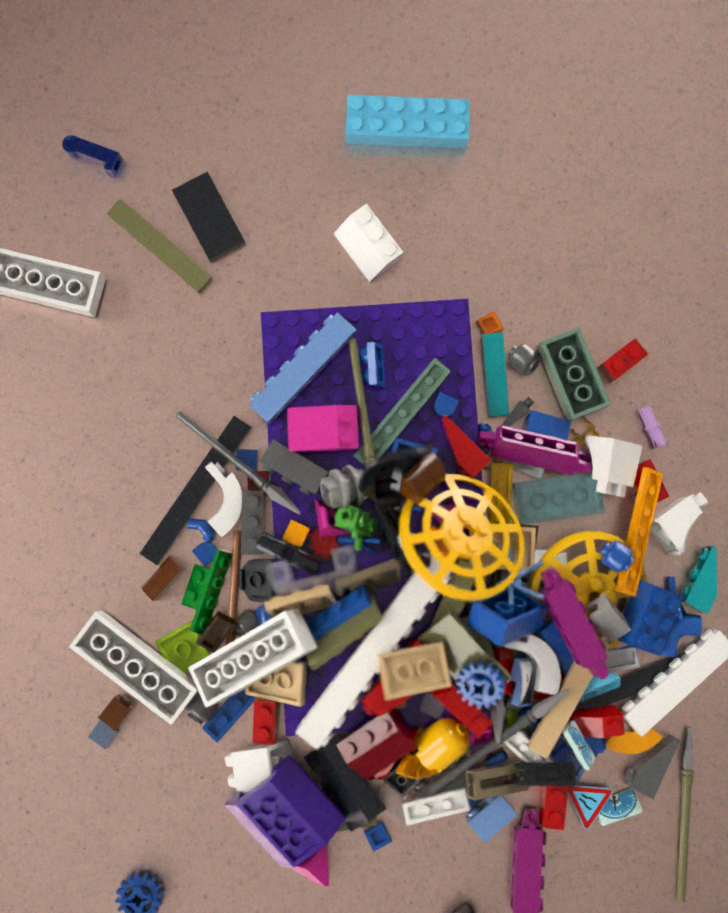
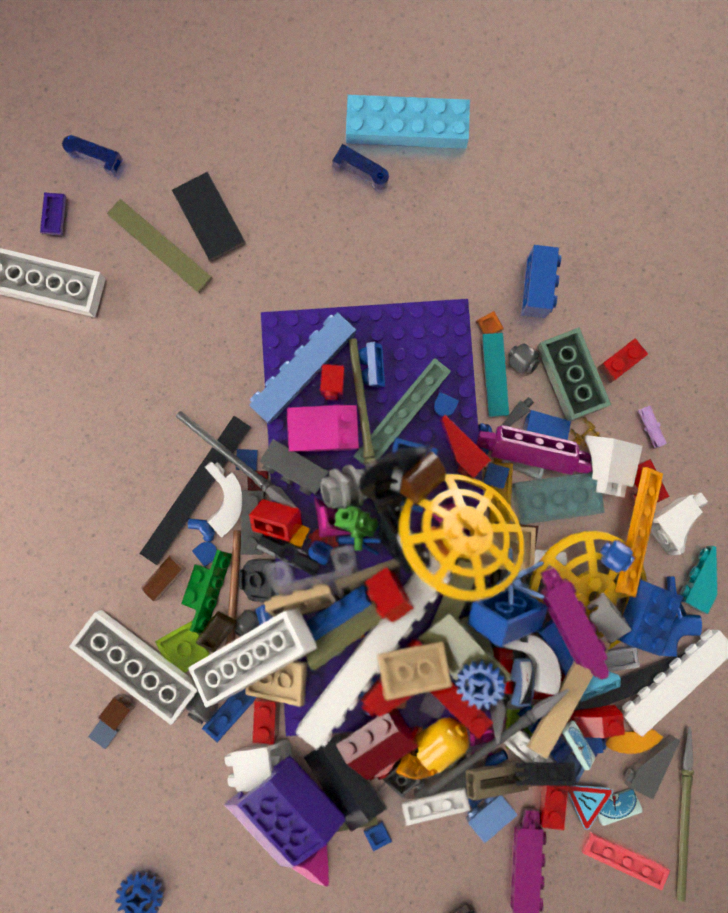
white slope [334,203,403,282] -> none
none -> dark purple plate [40,192,66,236]
none -> red brick [249,499,302,541]
none -> blue tile [308,541,334,565]
none -> red brick [320,364,345,401]
none -> clear blue leg [332,143,389,190]
none -> red brick [366,566,415,623]
none -> blue tile [483,462,510,489]
none -> blue brick [521,245,562,318]
none -> coral tile [582,832,671,890]

